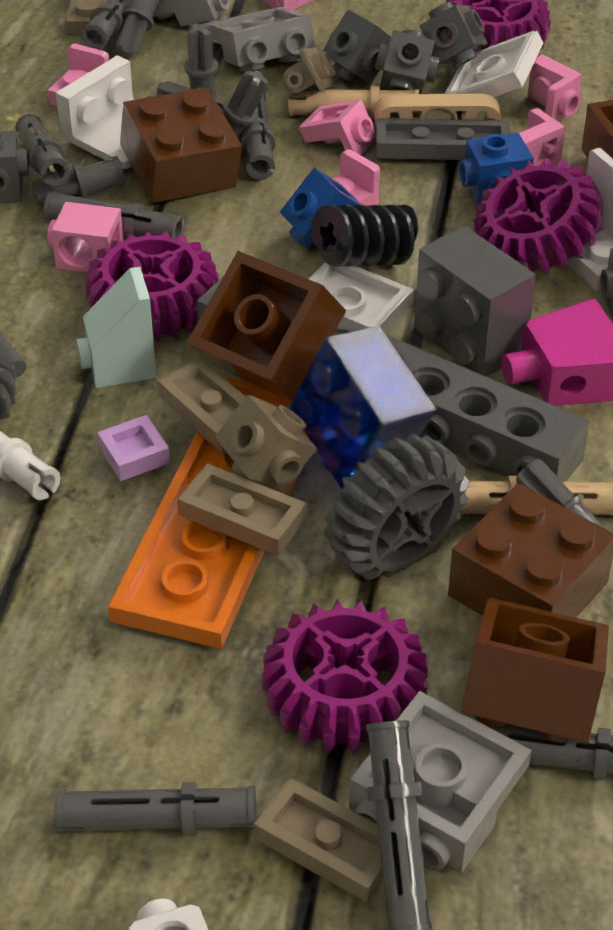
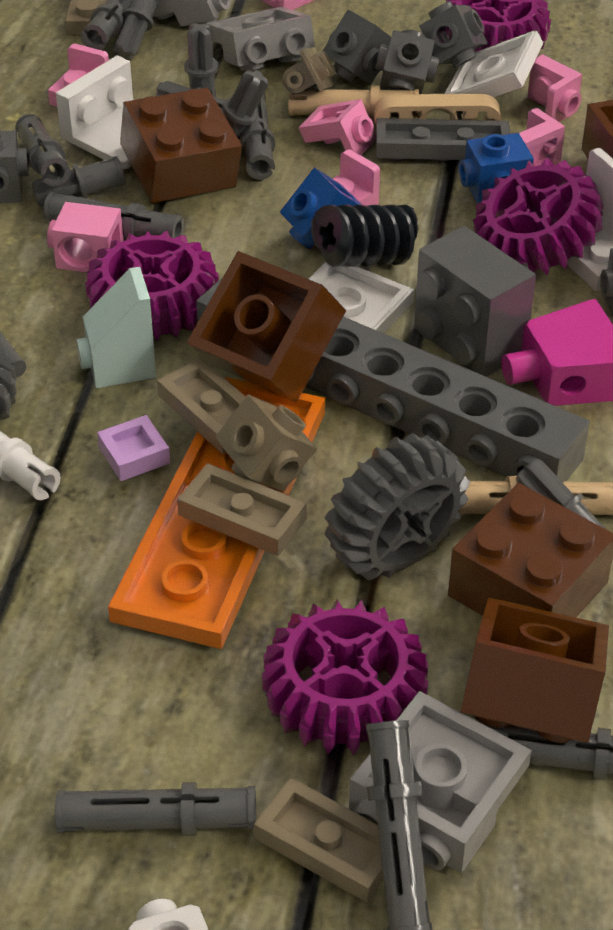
clear blue brick [289,325,437,489] -> none

